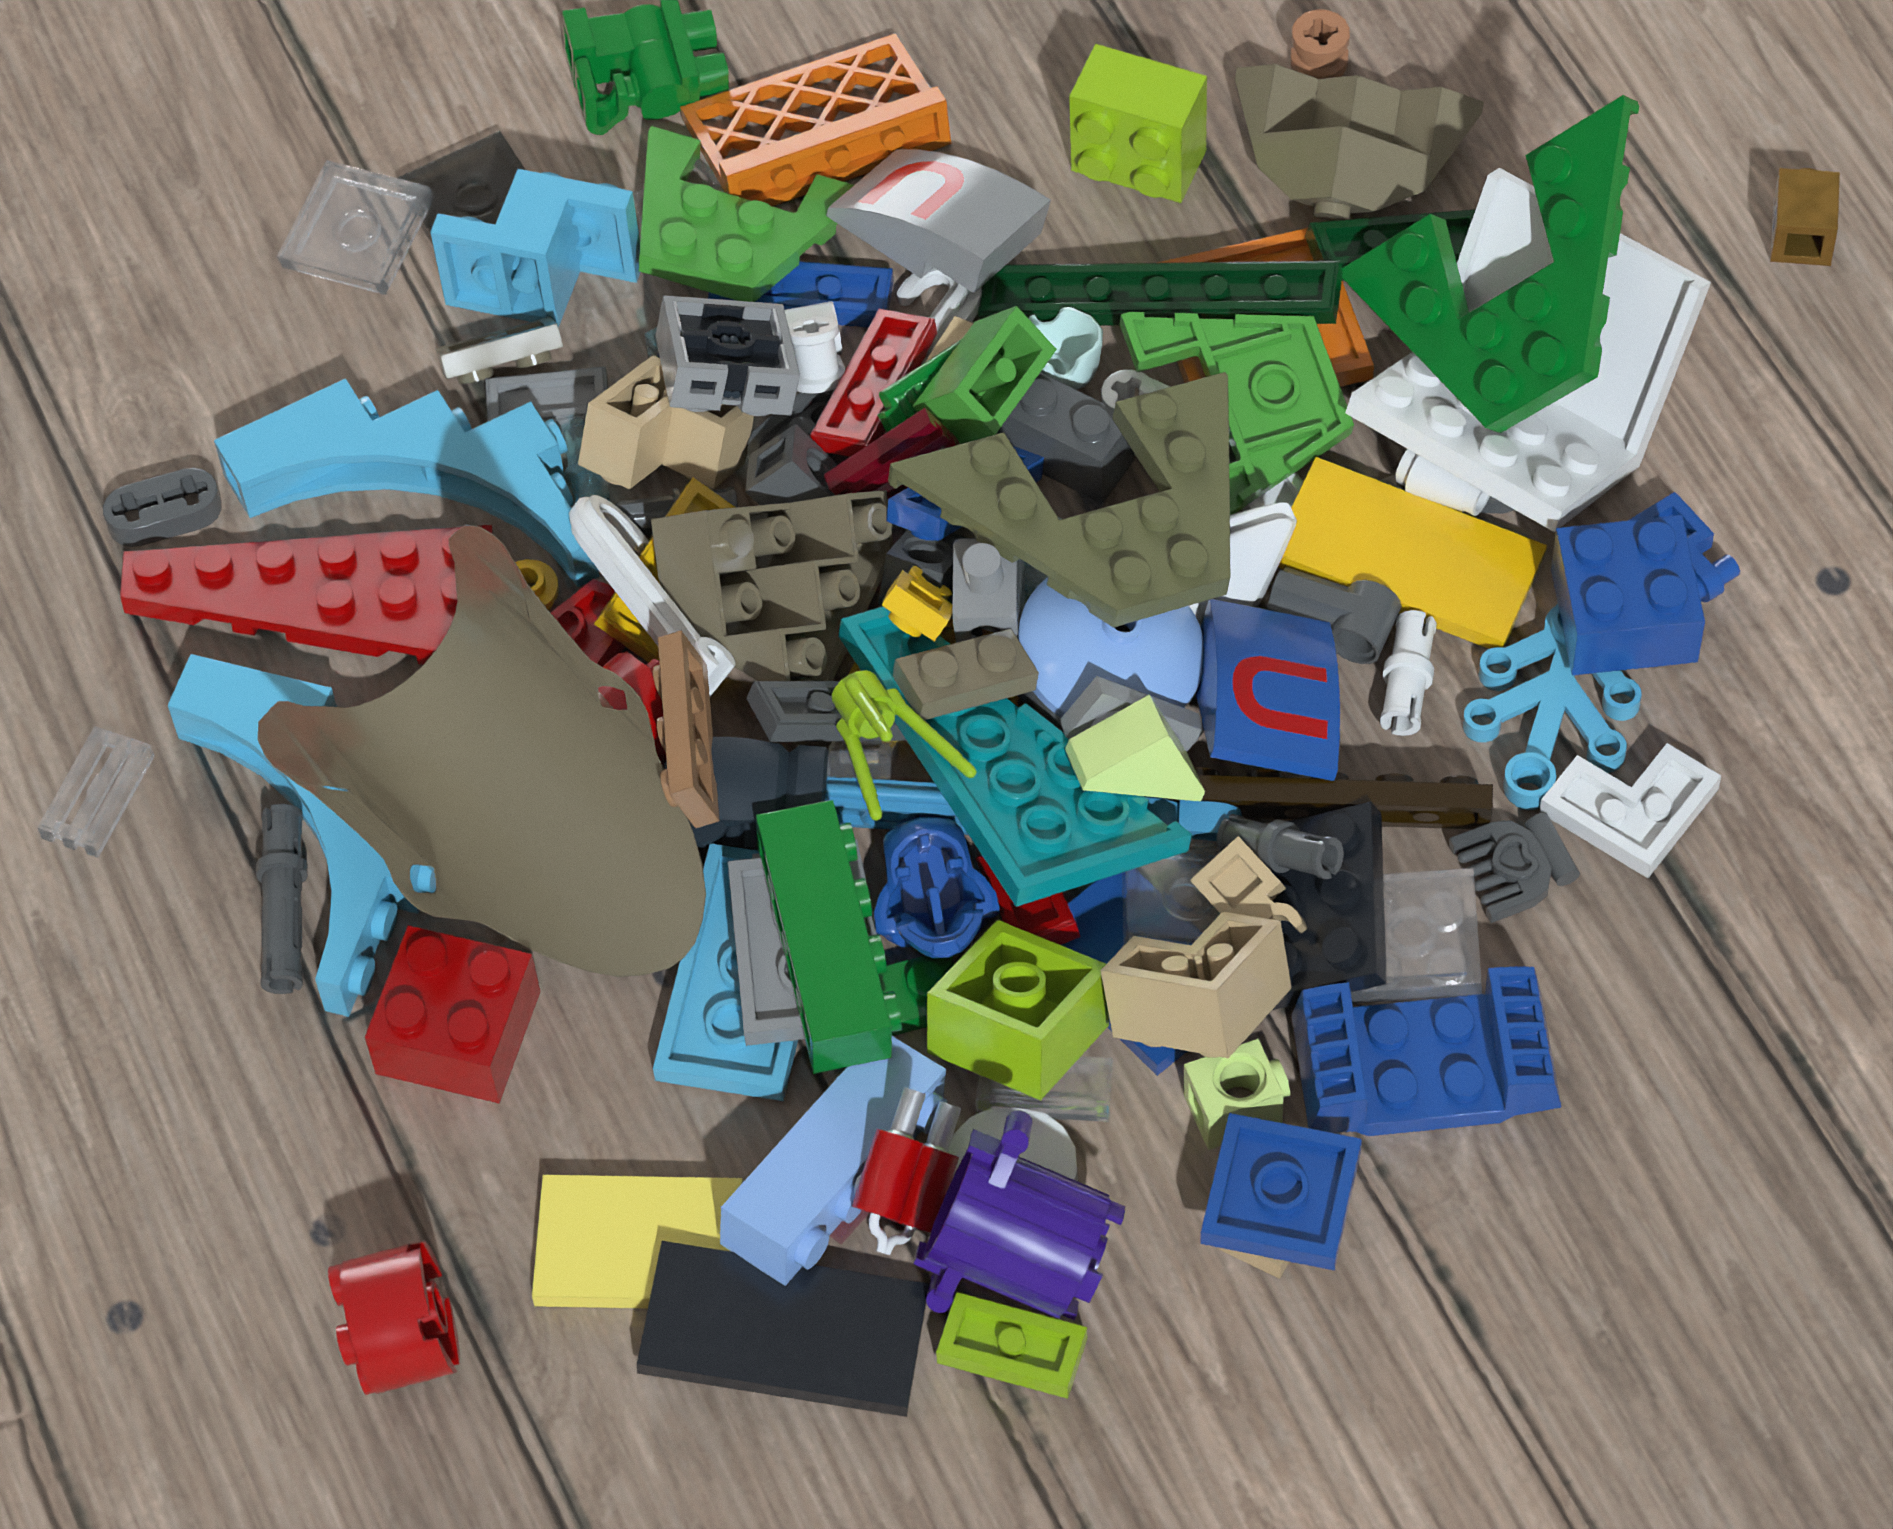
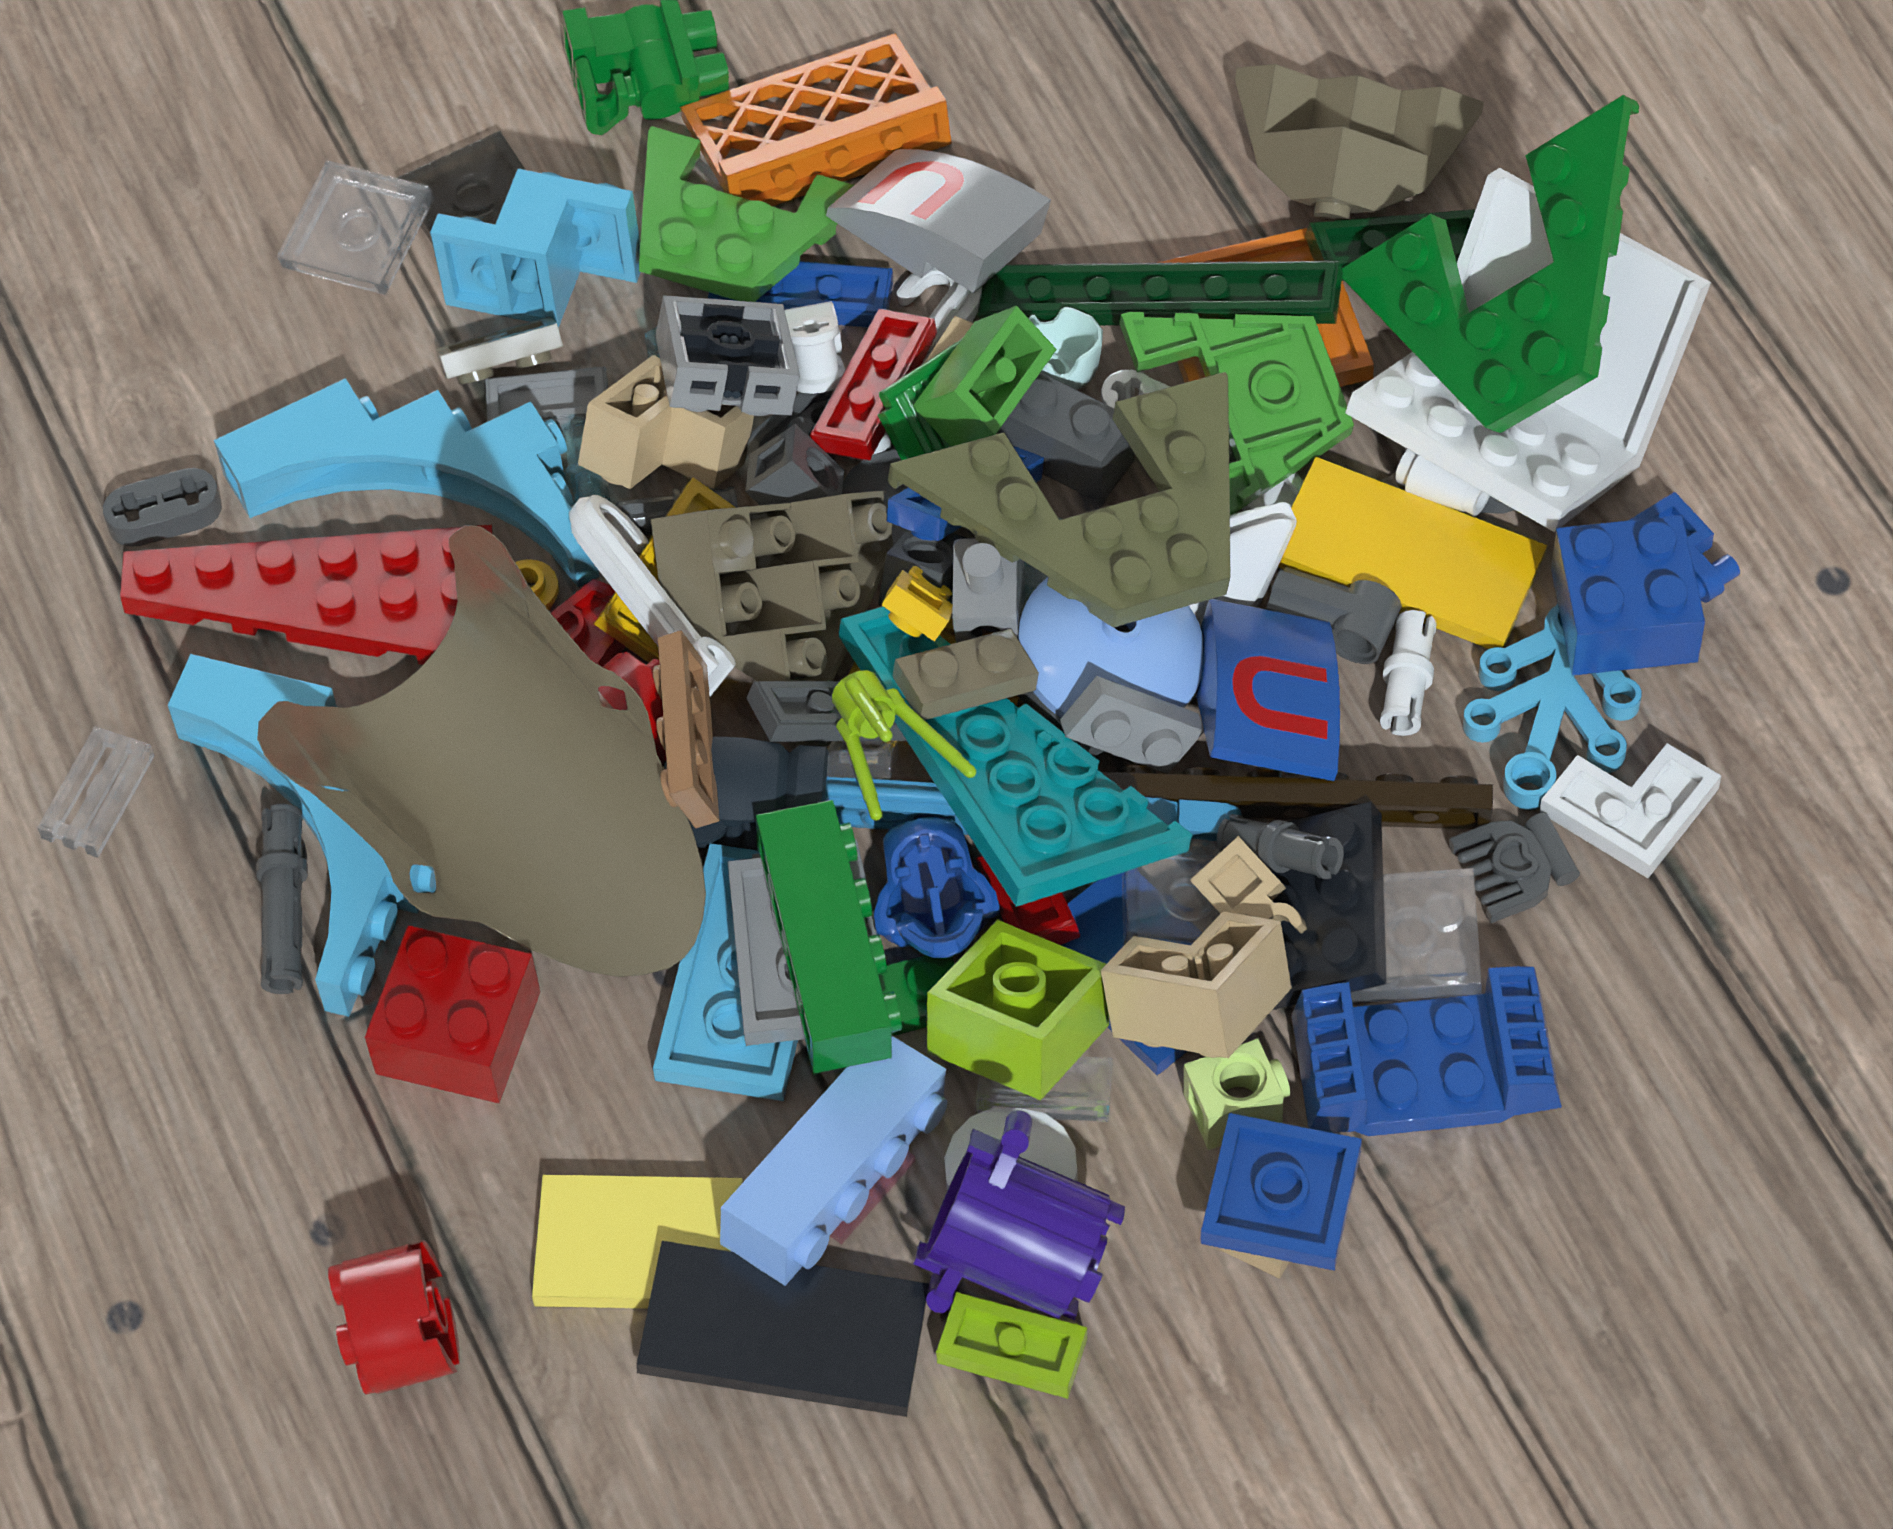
dark red tile [824,408,960,499] -> none
red piece [851,1087,961,1255] -> none
yellowish green slope [1065,694,1205,802] -> none
lime brick [1069,44,1207,203] -> none
nougat wheel [1291,10,1350,79] -> none
pearl gold brick [1770,168,1840,266] -> none

